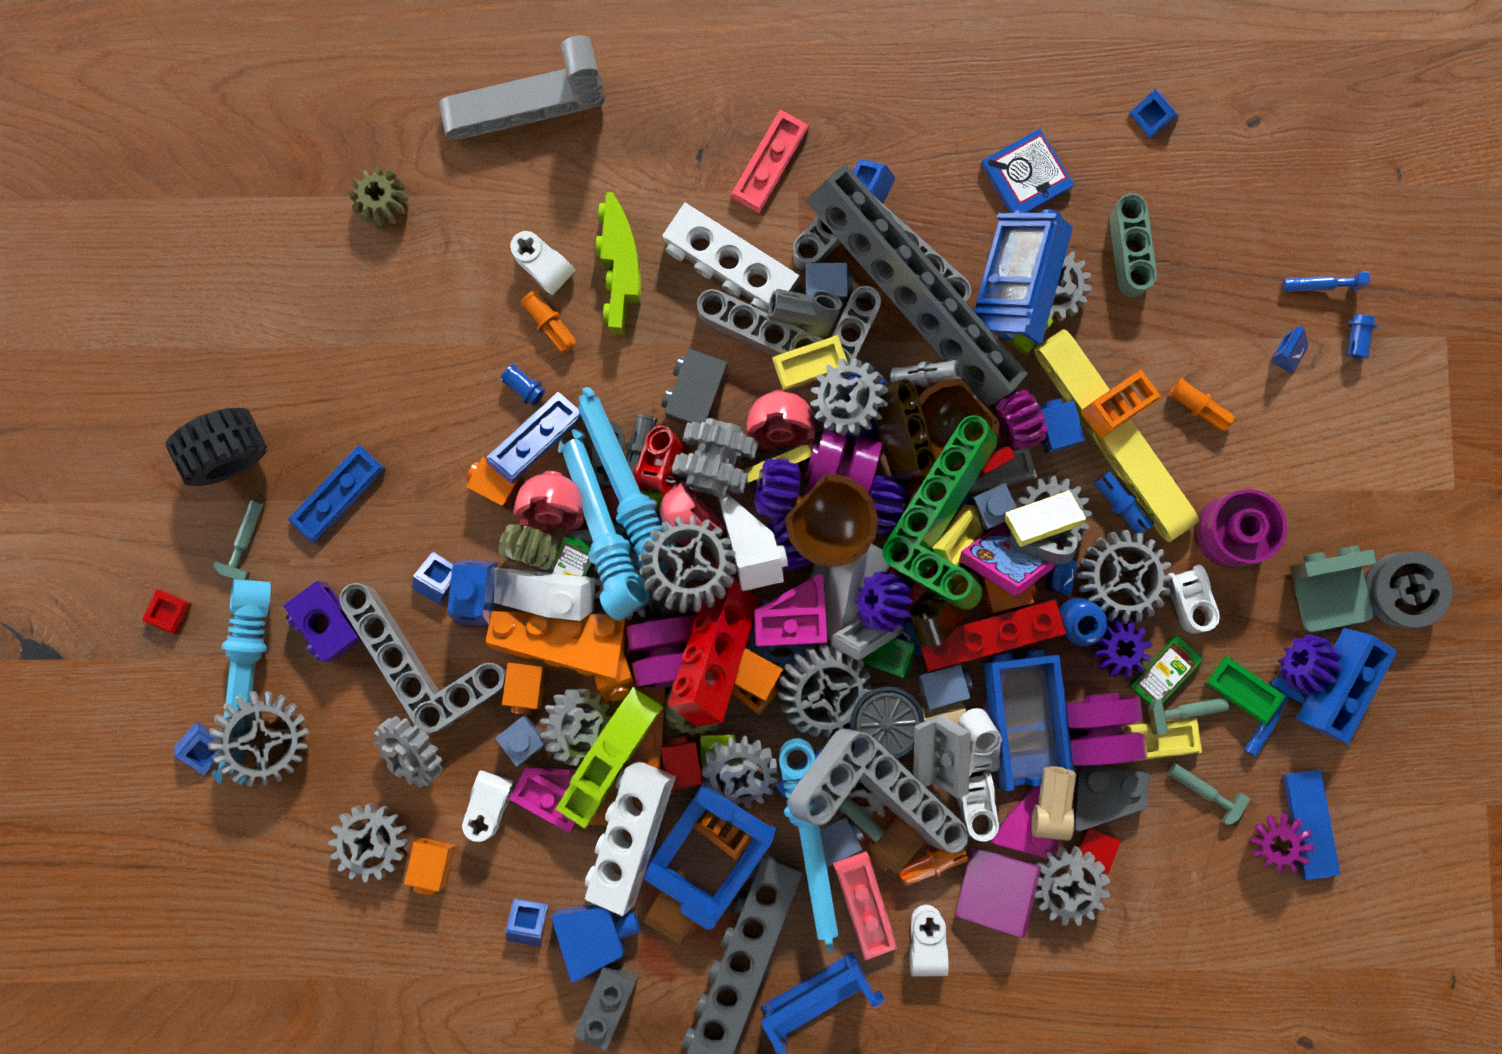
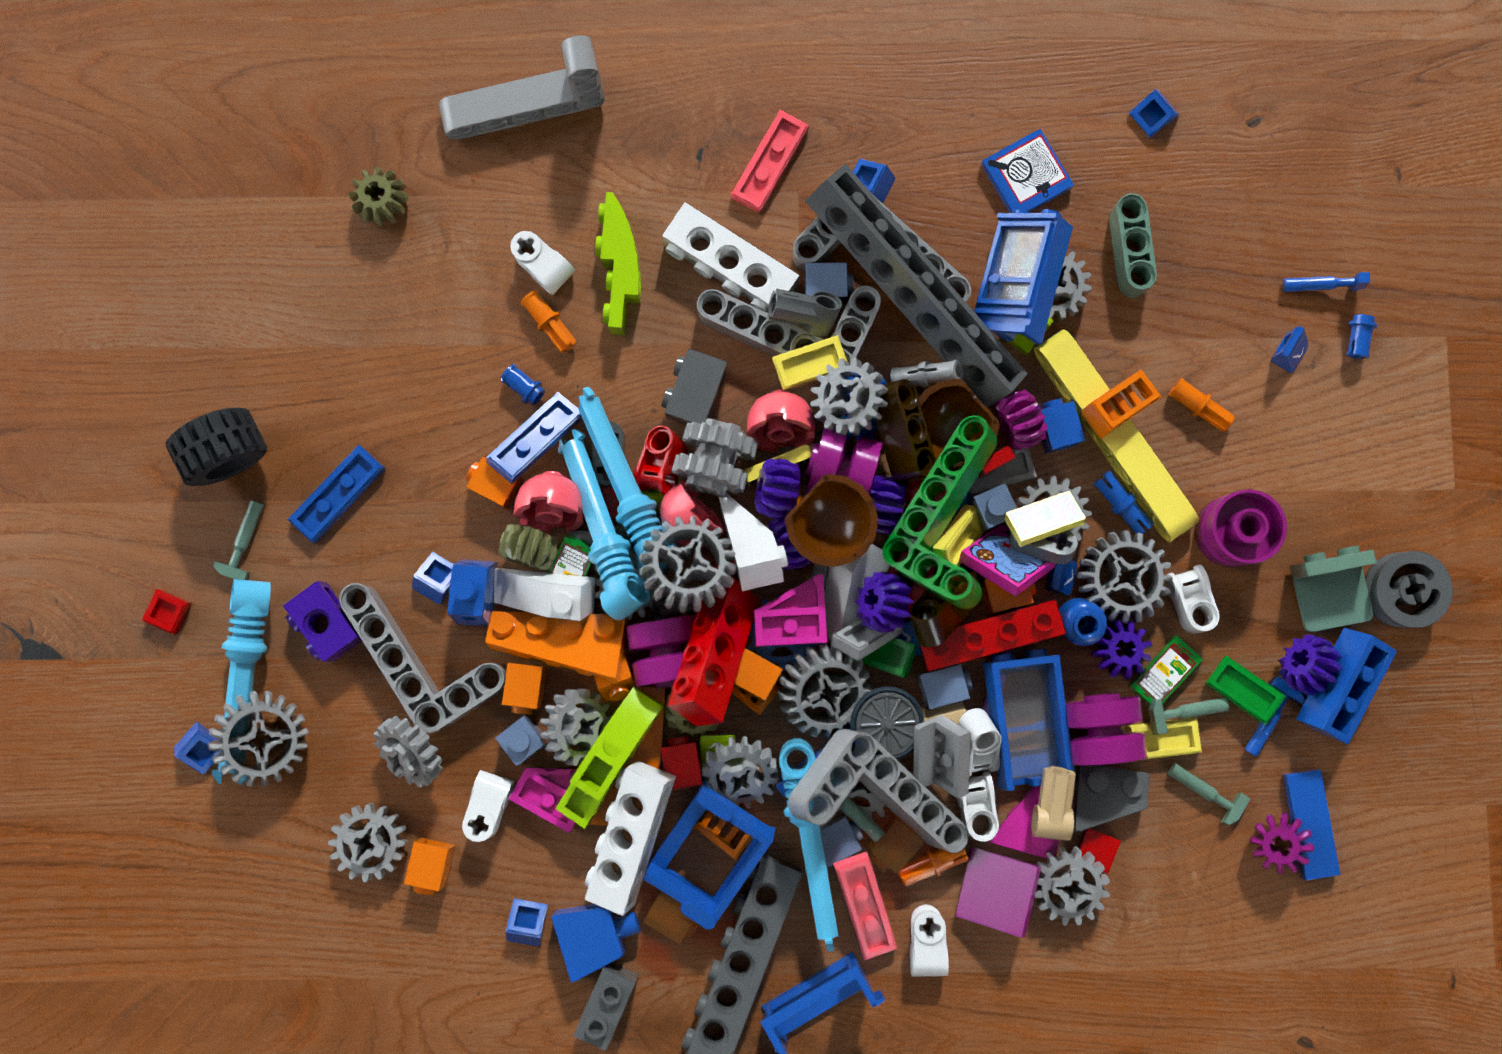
dark grey pin [625,414,658,474] -> none

